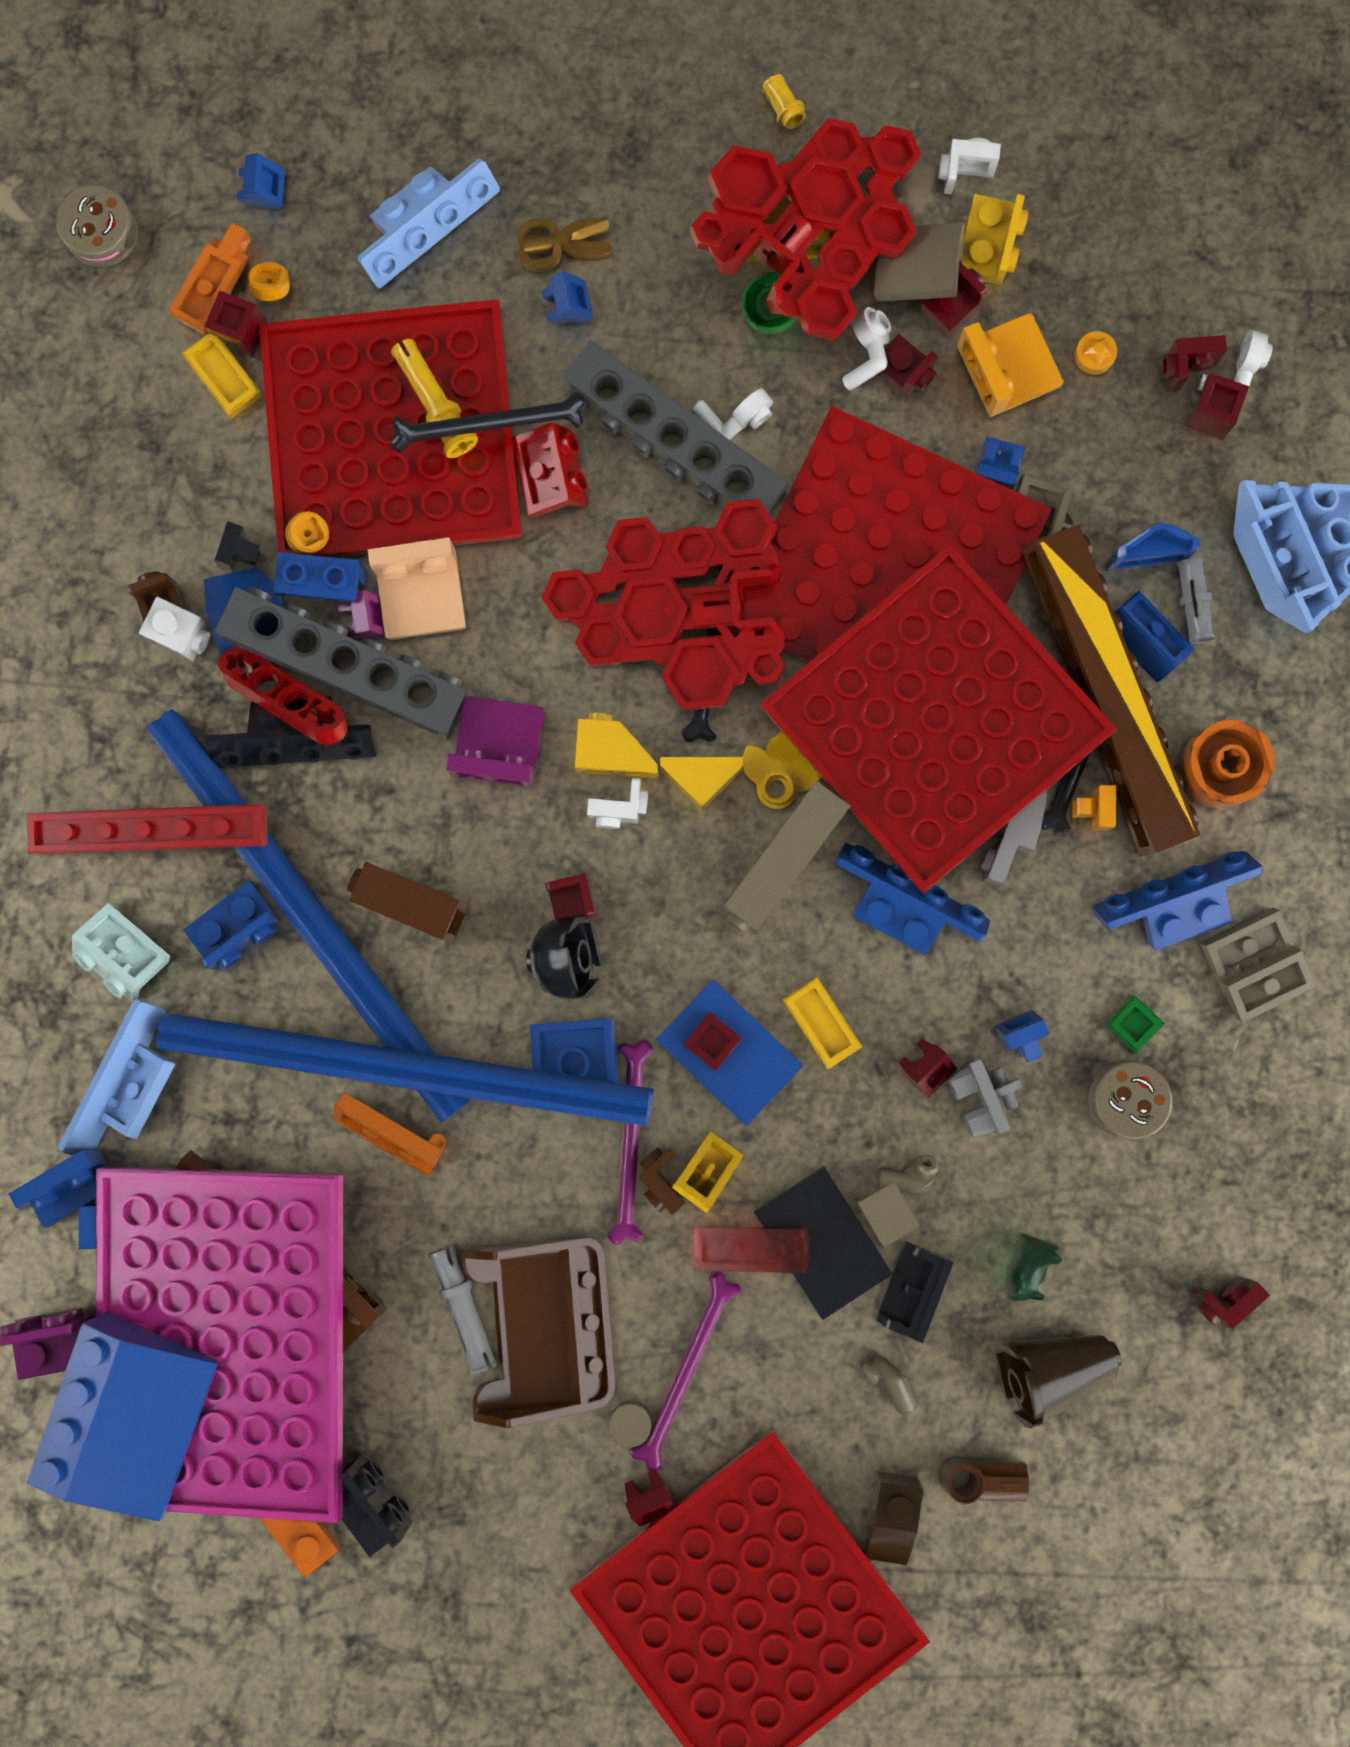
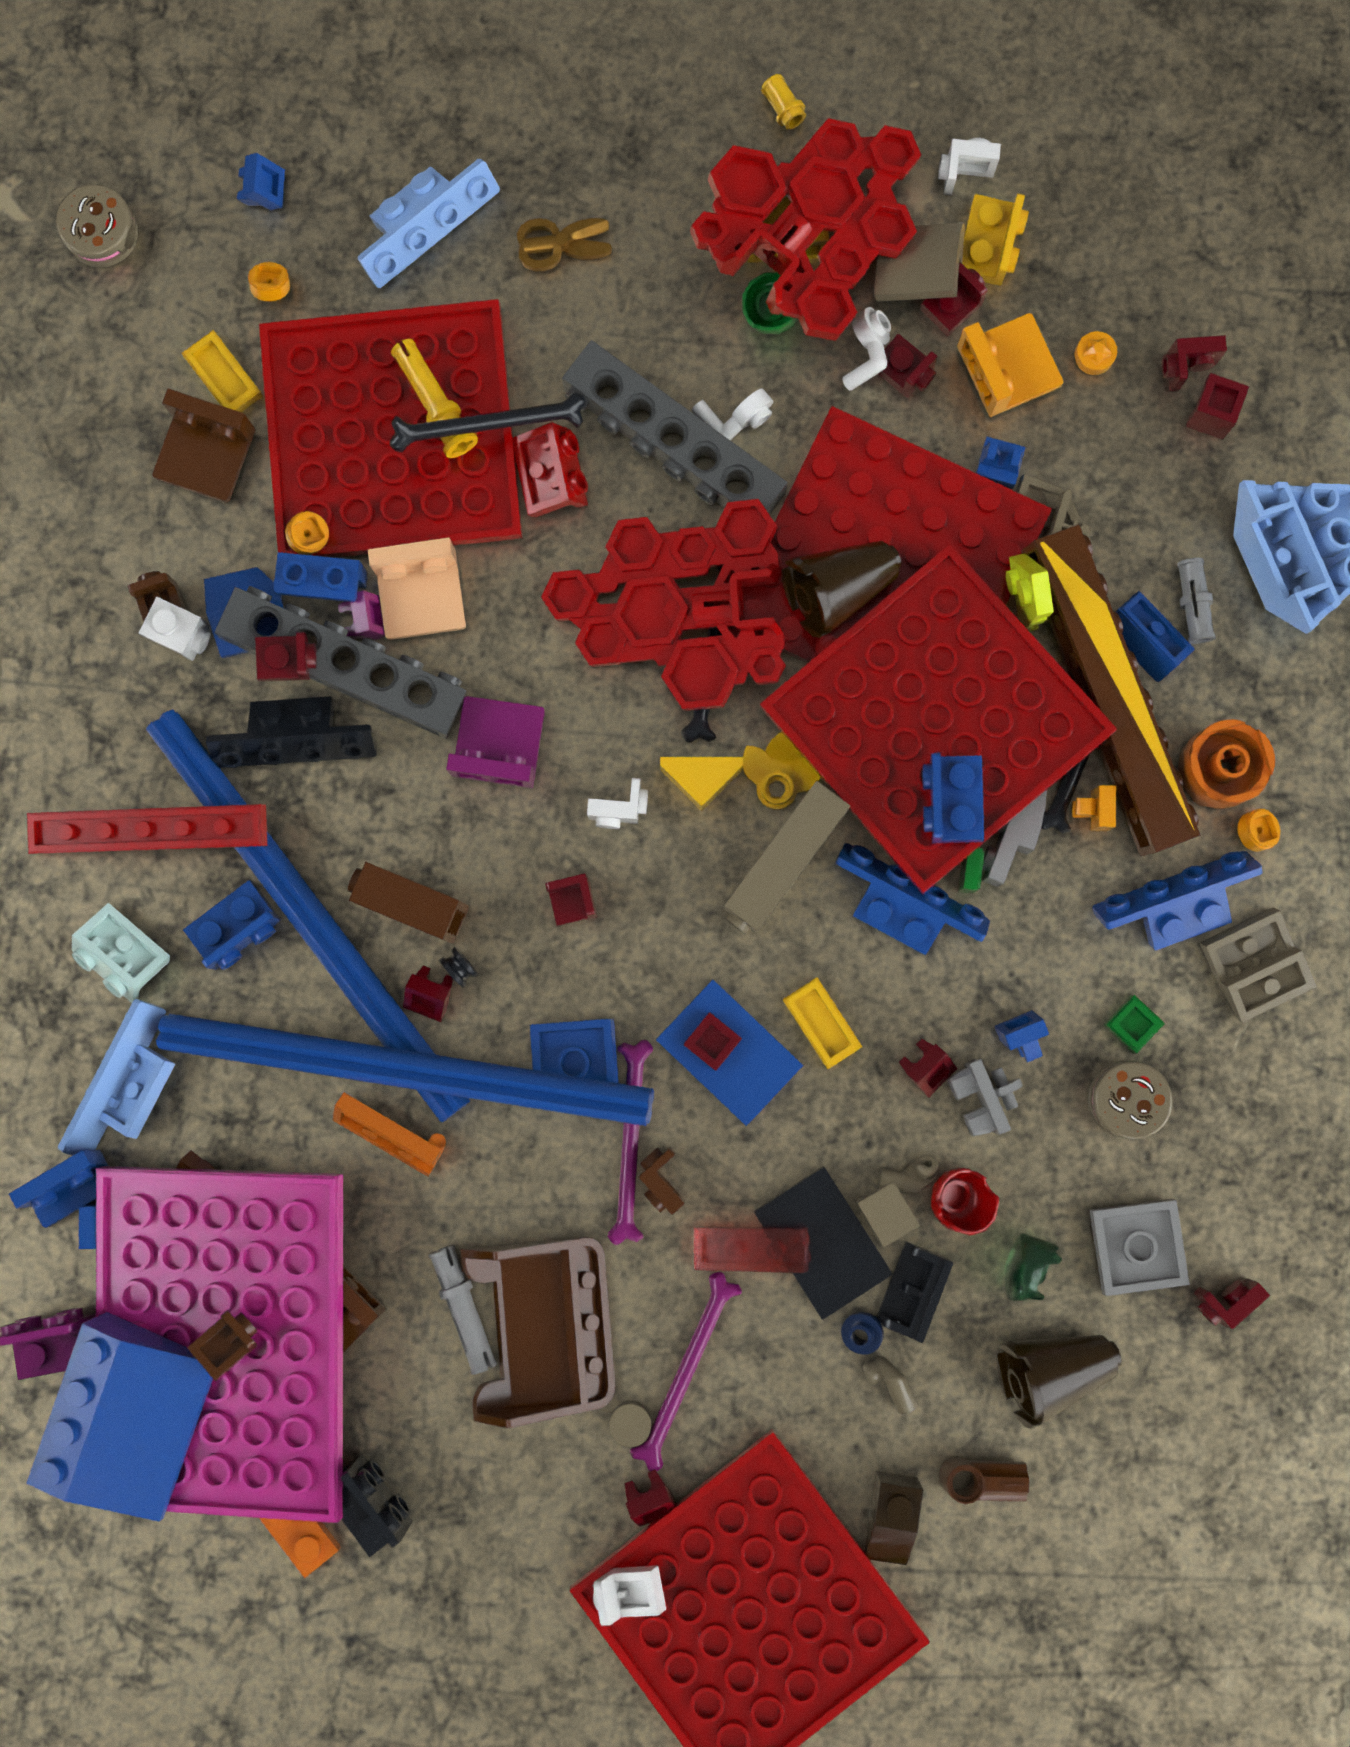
orange hinge [168,223,252,335] -> none
dark red panel [204,290,268,358] -> none
black tile [215,521,261,573] -> none
red beam [218,647,348,745] -> none
black cylinder [526,915,601,999] -> none
blue tile [542,271,593,325] -> none
yellow slope [575,713,659,779] -> none
yellow slope [672,1131,744,1213] -> none
blue slope [1105,523,1201,572] -> none
white plate [1197,330,1273,391] -> none
none -> reddish brown bracket [152,388,256,503]
none -> reddish brown bracket [187,1310,258,1382]
none -> dark red bracket [255,632,317,681]
none -> dark red tile [403,965,453,1022]
none -> black bush [439,947,479,988]
none -> white bracket [593,1566,666,1626]
none -> dark brown cone [781,541,901,638]
none -> dark blue plate [841,1312,884,1355]
none -> blue bracket [922,753,984,843]
none -> red hair [931,1167,999,1236]
none -> green tile [958,848,984,894]
none -> neon yellow wing [1006,553,1054,632]
none -> light grey plate [1089,1199,1190,1296]
none -> light orange tile [1237,809,1281,852]

